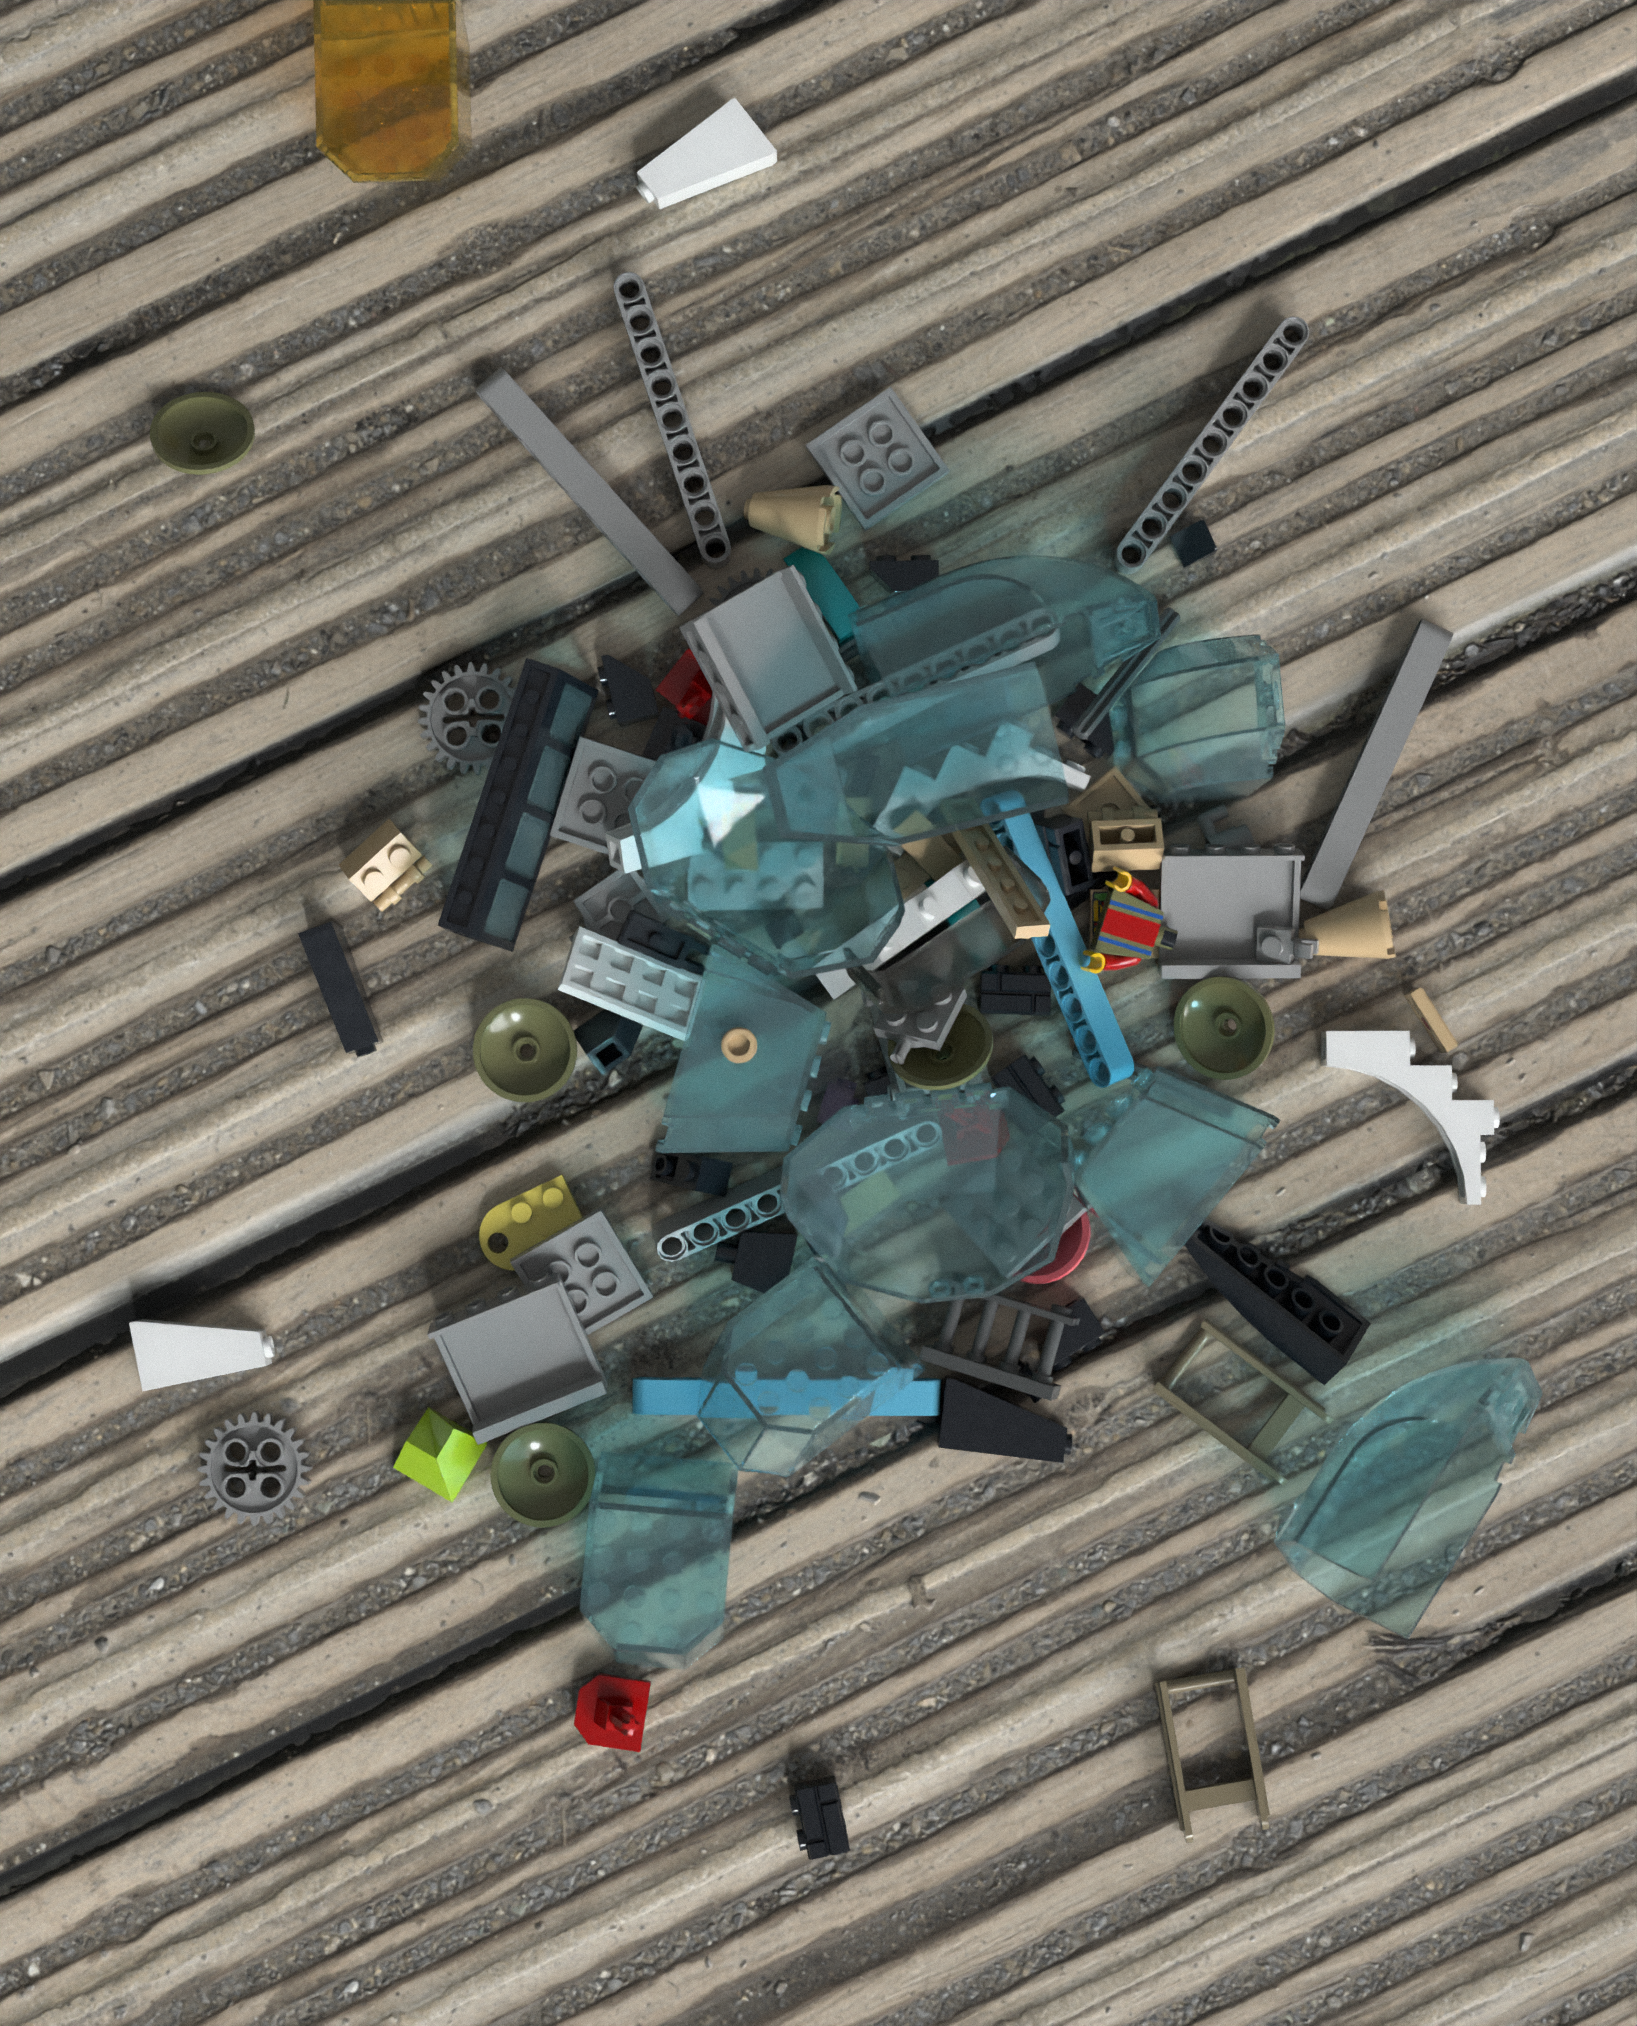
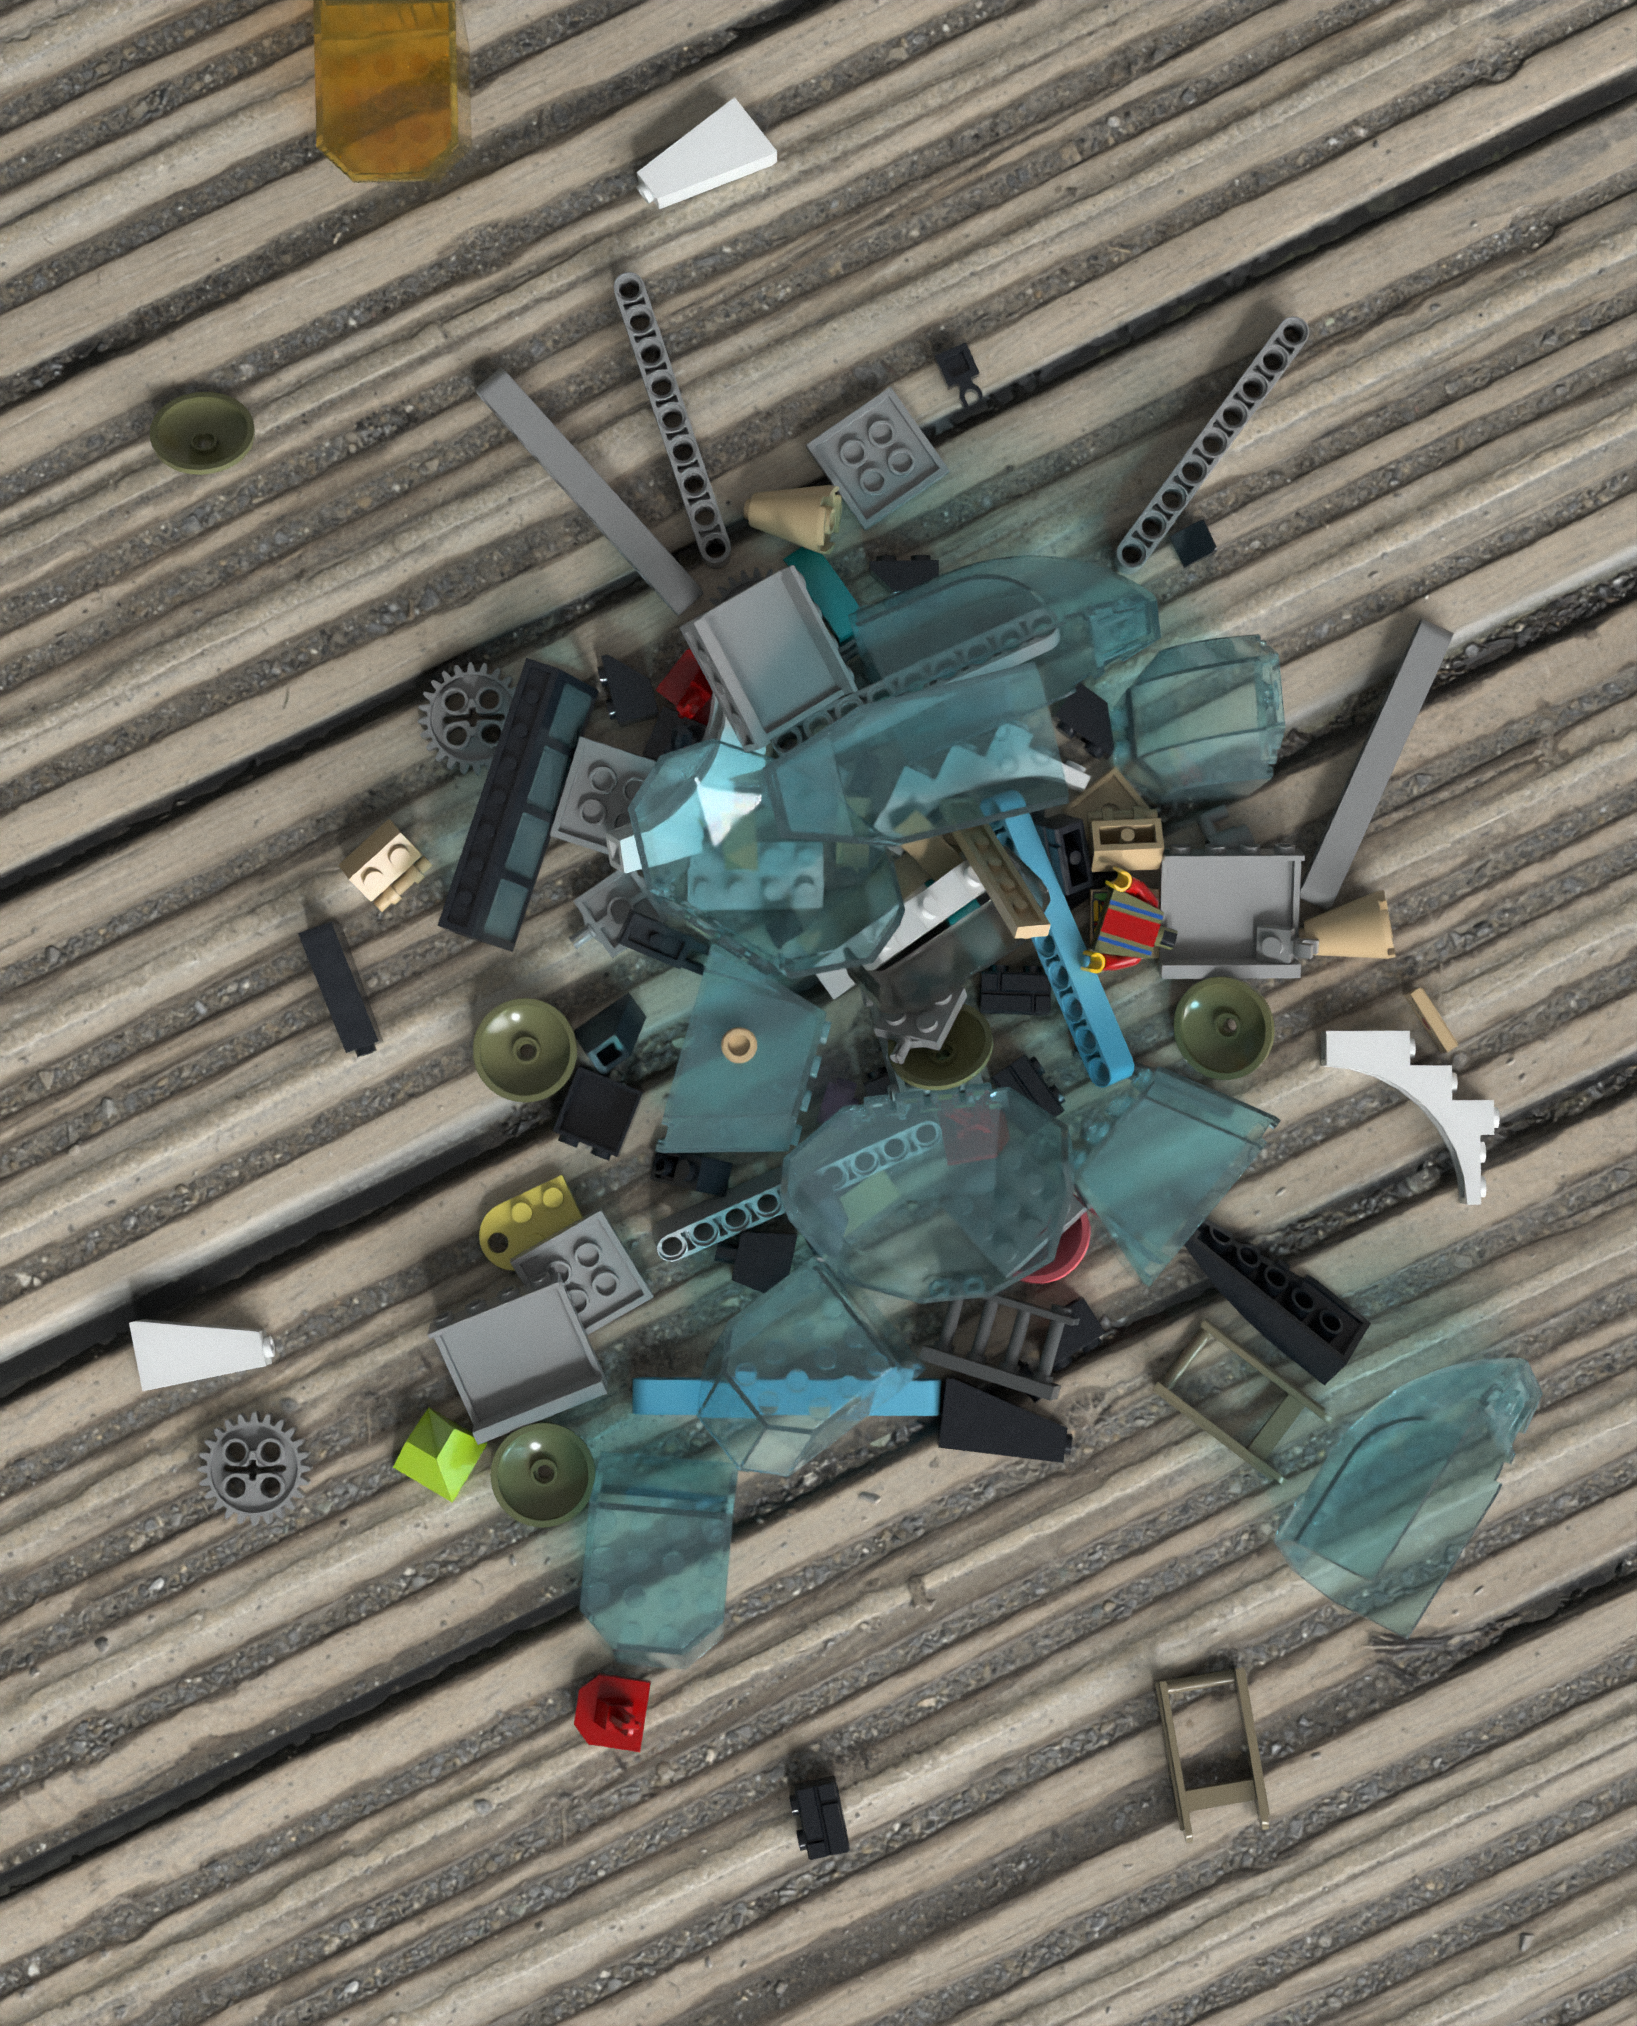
white plate [558,926,706,1042] -> none
dark grey axle [1072,607,1180,740] -> none
none -> black piece [553,1067,645,1161]
none -> black plate [934,342,983,409]

